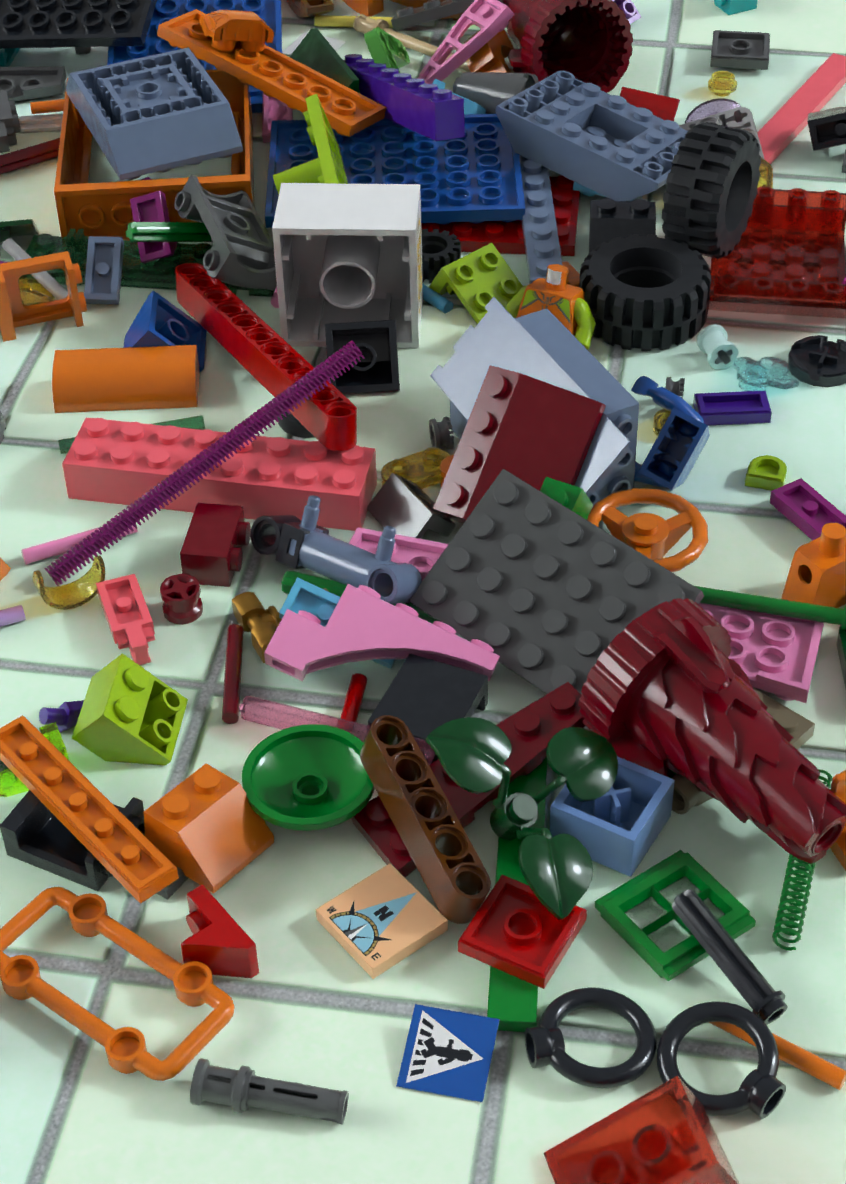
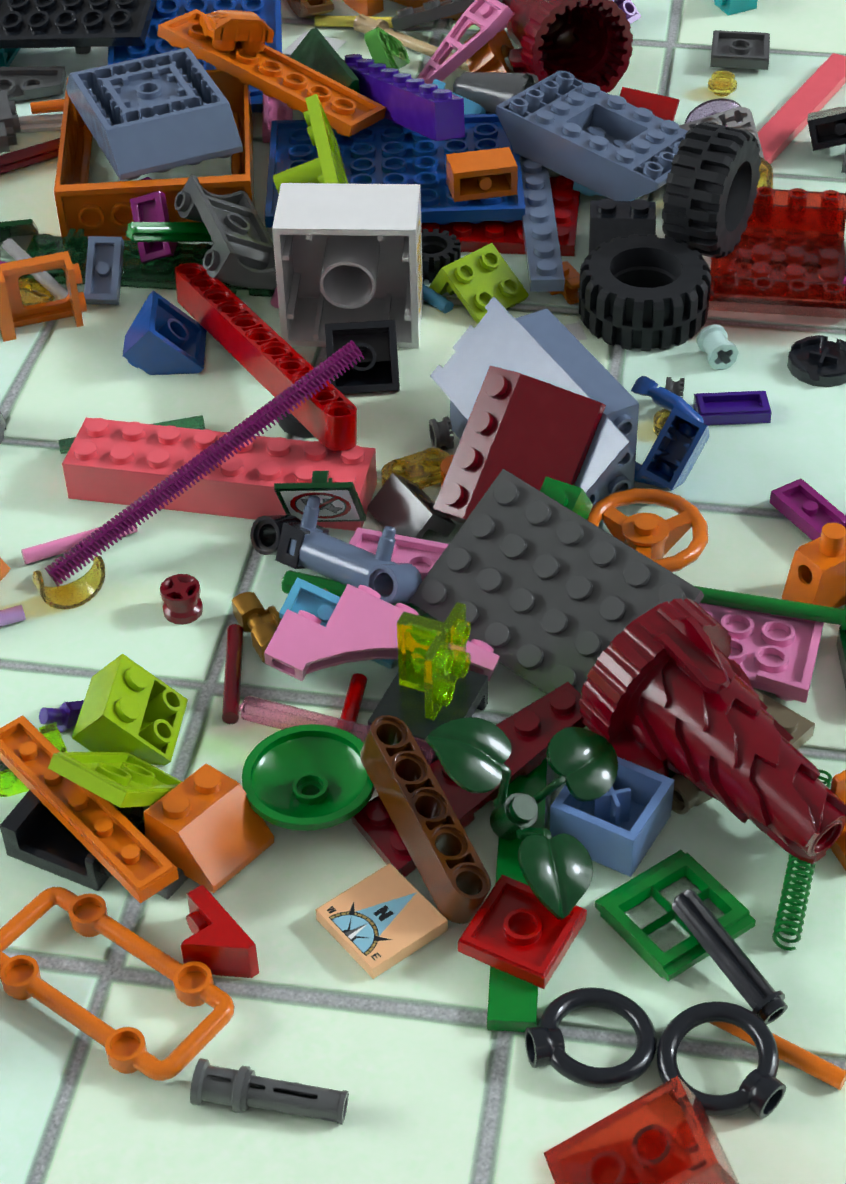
orange brick [52,345,200,413] -> none
coral hinge [96,574,155,665] -> none
dark red brick [180,503,251,587] -> none
blue sticker [396,1004,500,1103] -> none
torso [505,264,596,350] -> none
clear light blue plate [733,356,799,391] -> none
lime tile [745,455,787,491] -> none
none -> lime tile [48,752,183,808]
none -> piece [274,471,366,522]
none -> clear neon green bracket [397,602,471,720]
none -> orange brick [446,147,518,202]

